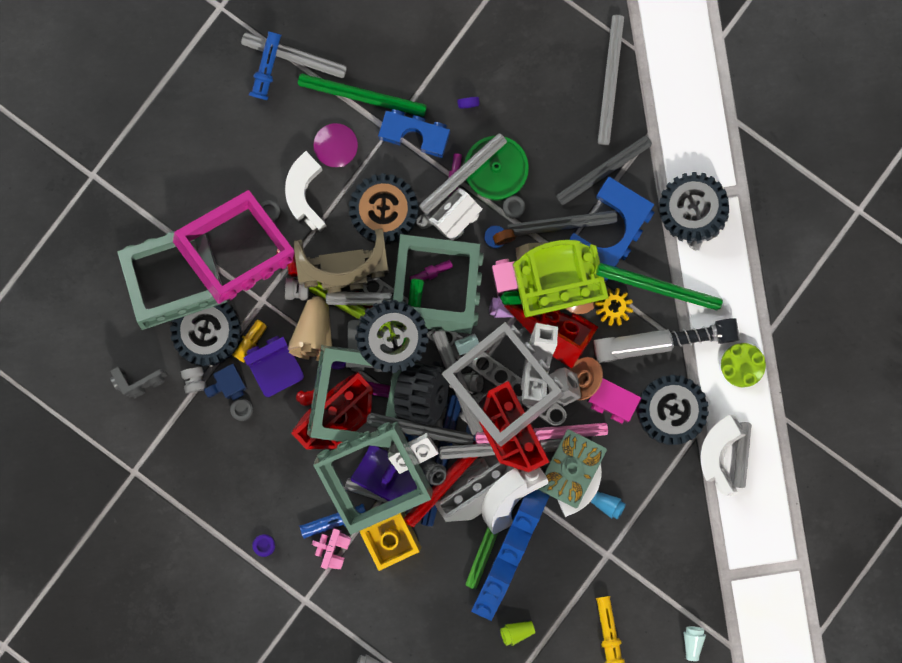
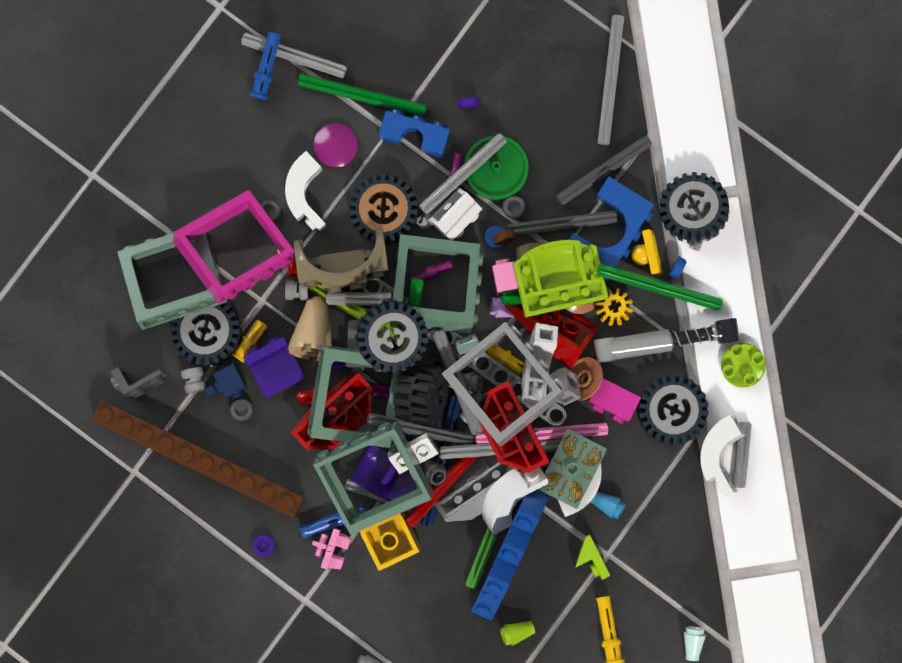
none -> reddish brown brick [91,400,305,518]
none -> yellow pin [484,343,524,376]
none -> lime slope [575,535,610,580]
none -> yellow tile [631,229,663,276]
none -> blue tile [668,256,687,279]

